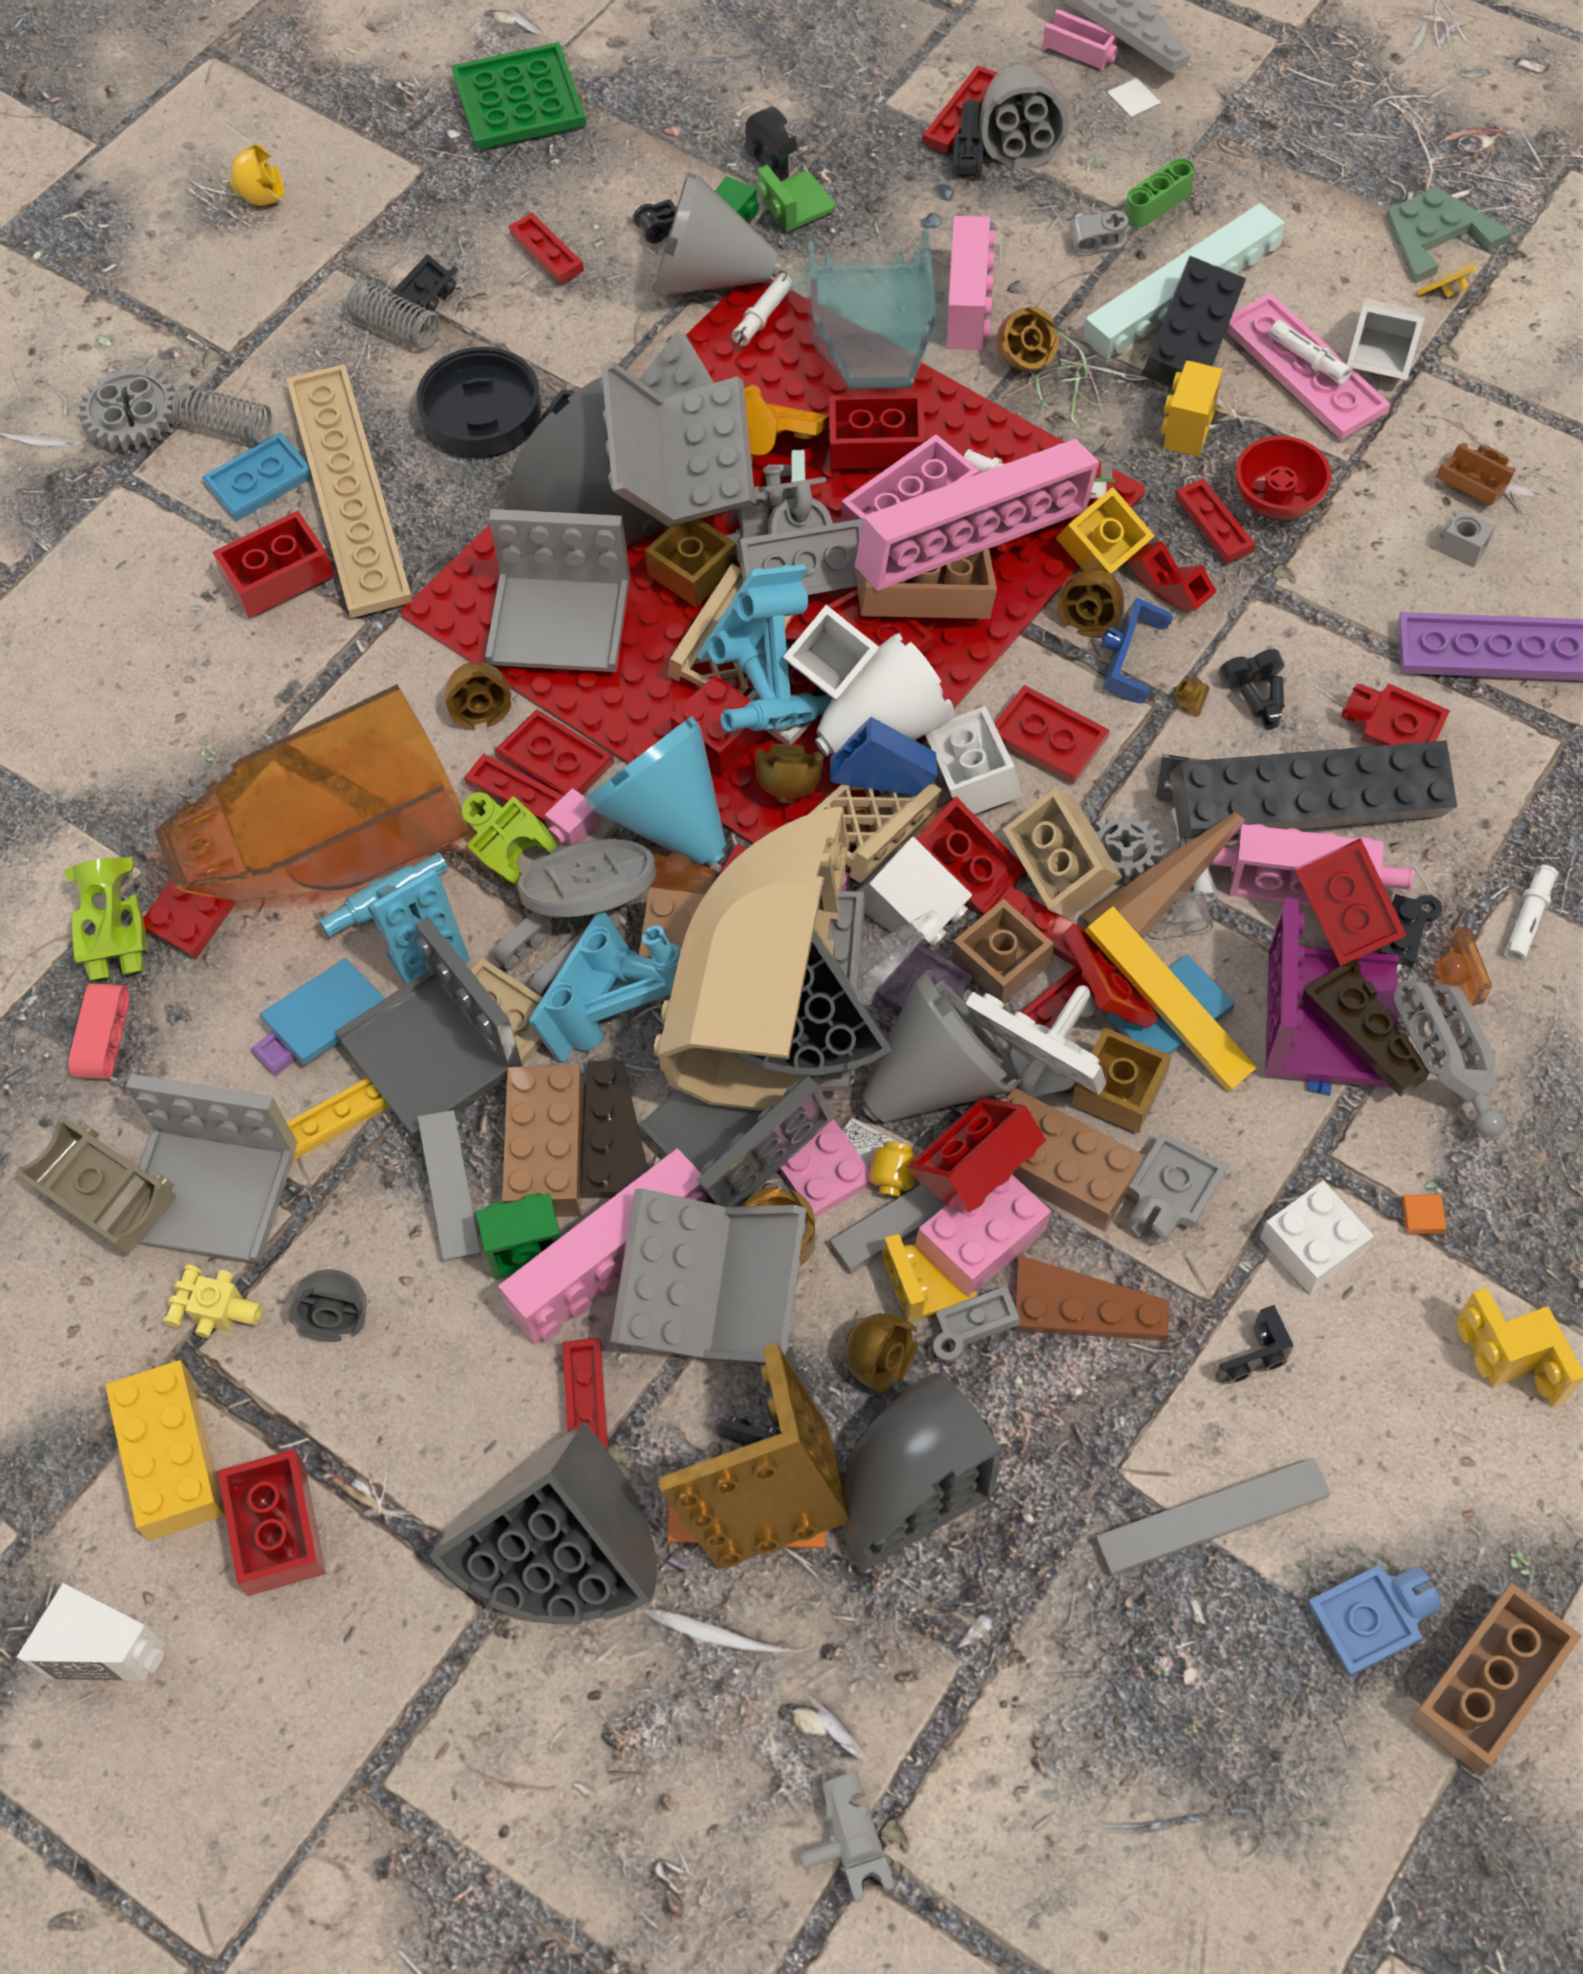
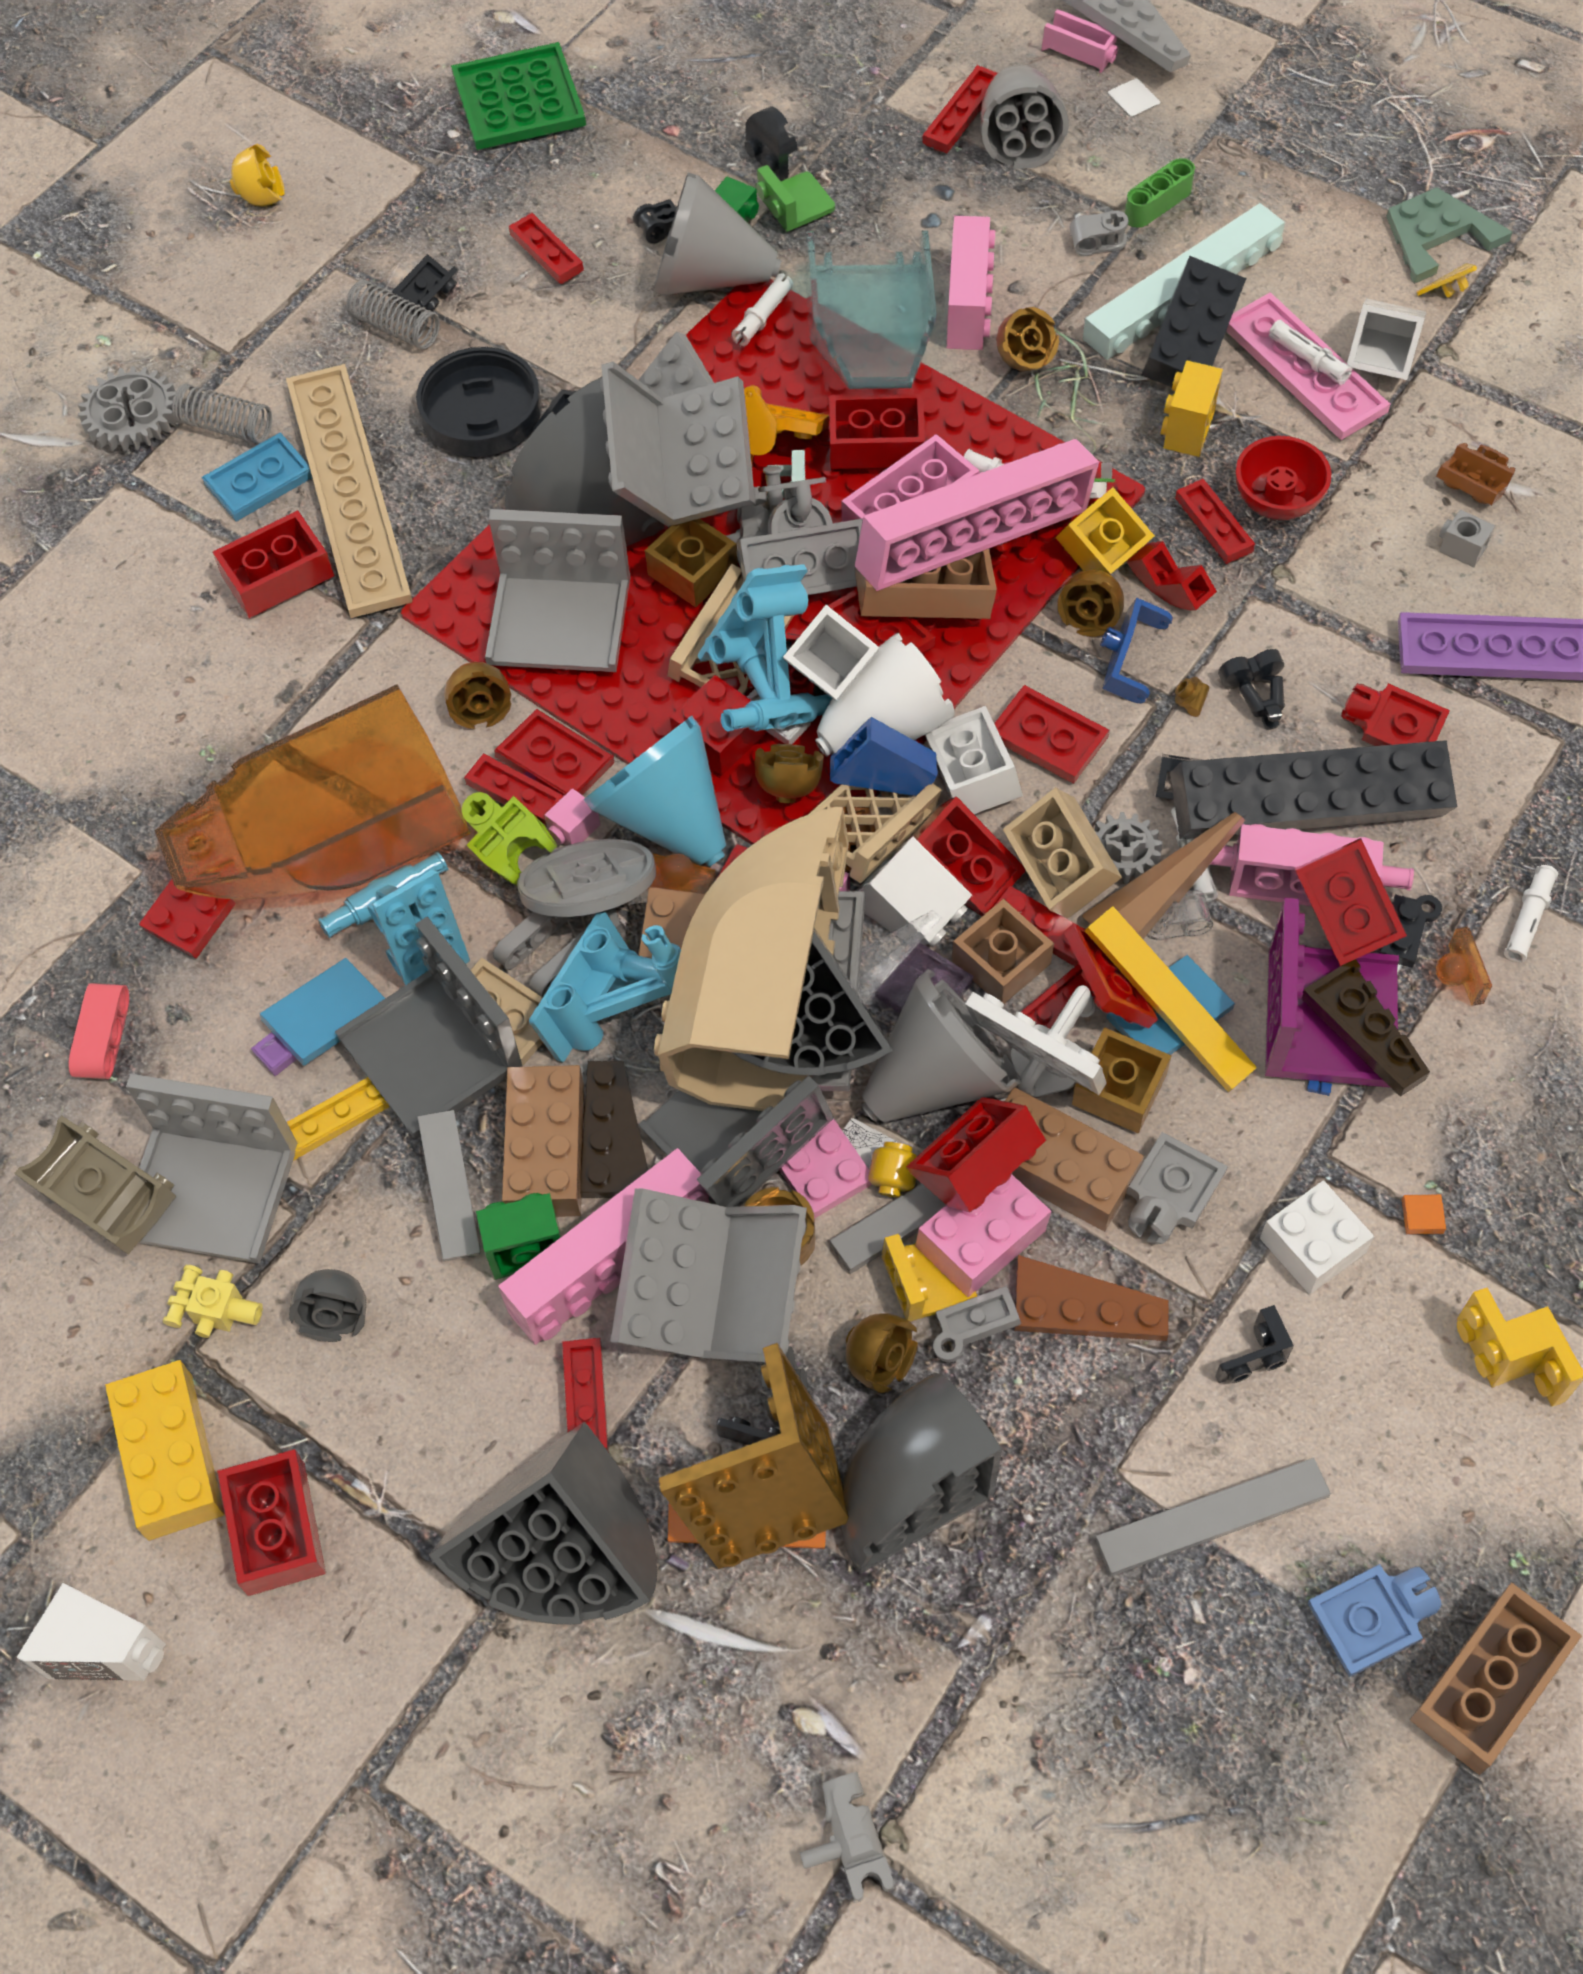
lime hips [64,856,149,981] -> none
black connector [953,99,983,178] -> none
light grey piece [1394,980,1505,1138] -> none

